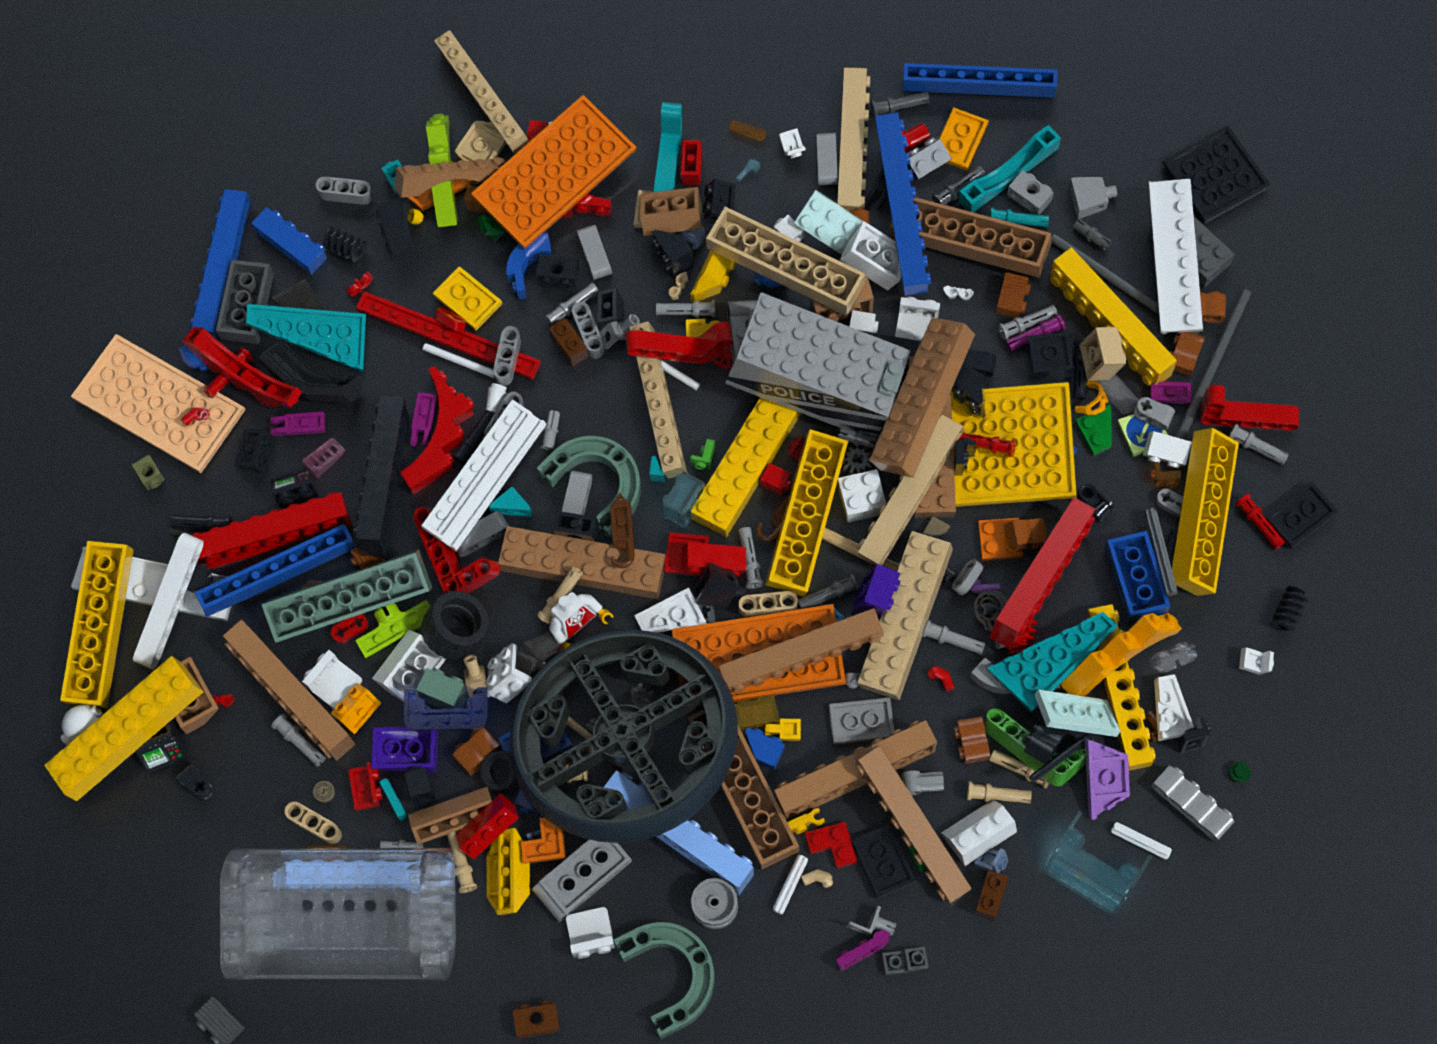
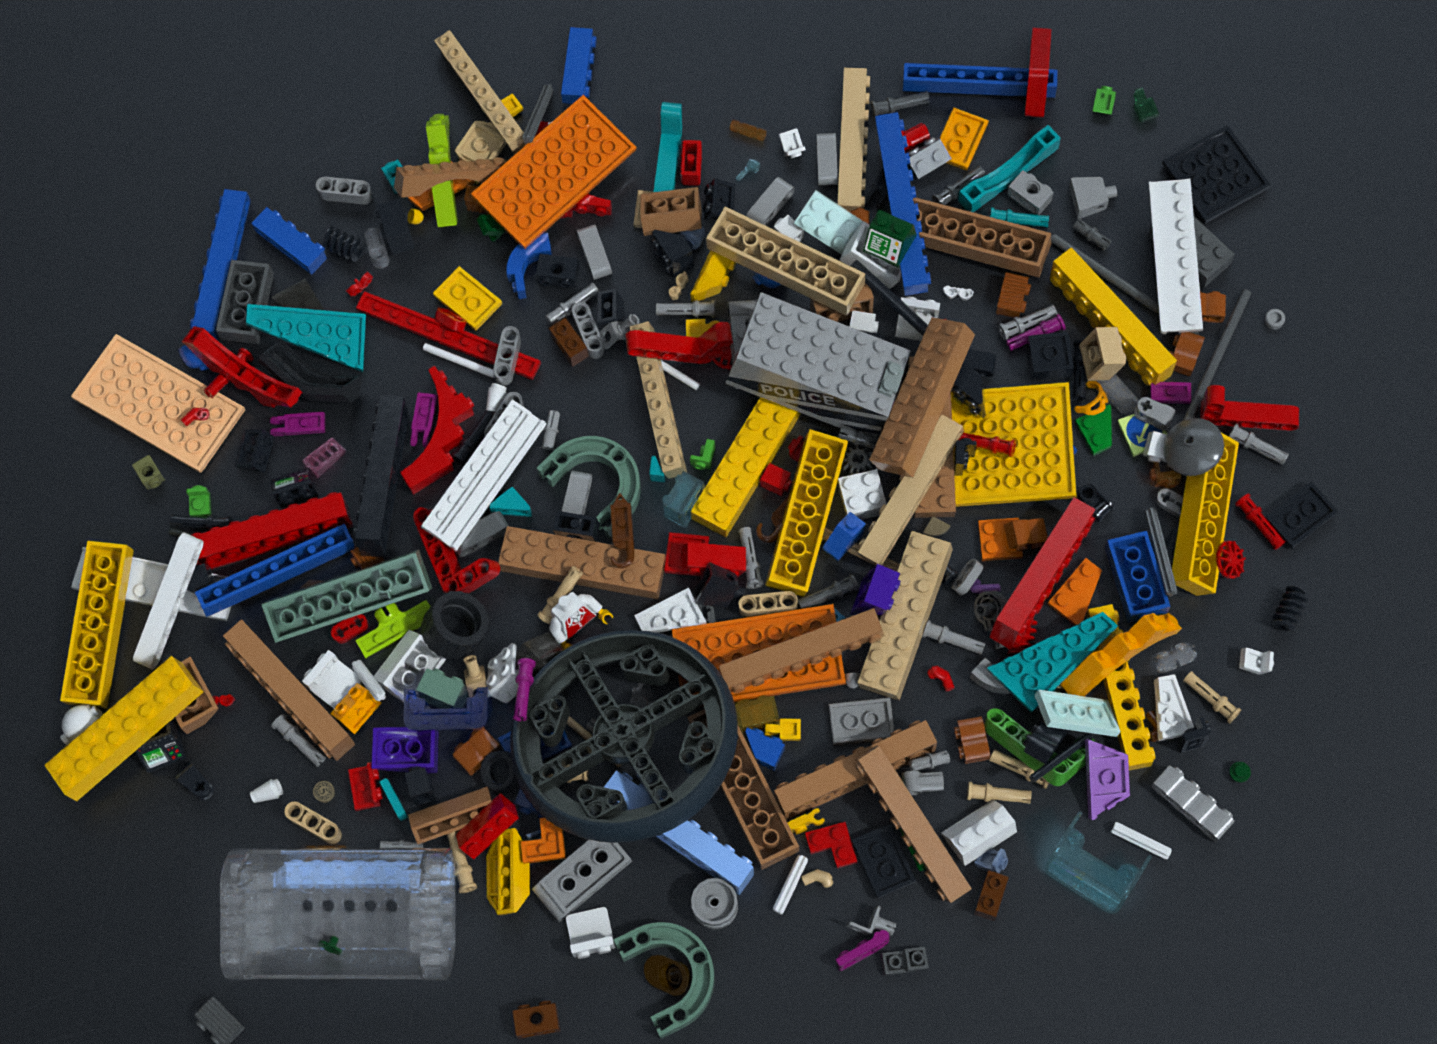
none -> bright green bracket [186,485,211,517]
none -> white cone [250,779,283,803]
none -> dark green plant [318,935,342,956]
none -> white axle [352,660,386,701]
none -> clear piece [364,228,390,269]
none -> yellow plate [501,93,524,117]
none -> magenta pin [513,658,536,722]
none -> dark grey axle [522,84,554,144]
none -> blue brick [561,27,597,104]
none -> dark brown piece [644,955,692,996]
none -> light grey beam [746,177,795,226]
none -> blue slope [822,512,866,561]
none -> black axle [850,260,928,336]
none -> dark green slope [863,210,917,268]
none -> light grey axle [909,750,950,771]
none -> red beam [1025,27,1052,118]
none -> orange wing [1047,558,1102,626]
none -> bright green bracket [1092,86,1116,115]
none -> clear green plate [1133,87,1159,123]
none -> dark grey dish [1163,418,1224,476]
none -> tan pin [1183,671,1241,724]
none -> red wheel [1216,541,1246,579]
none -> light grey tile [1264,309,1285,330]

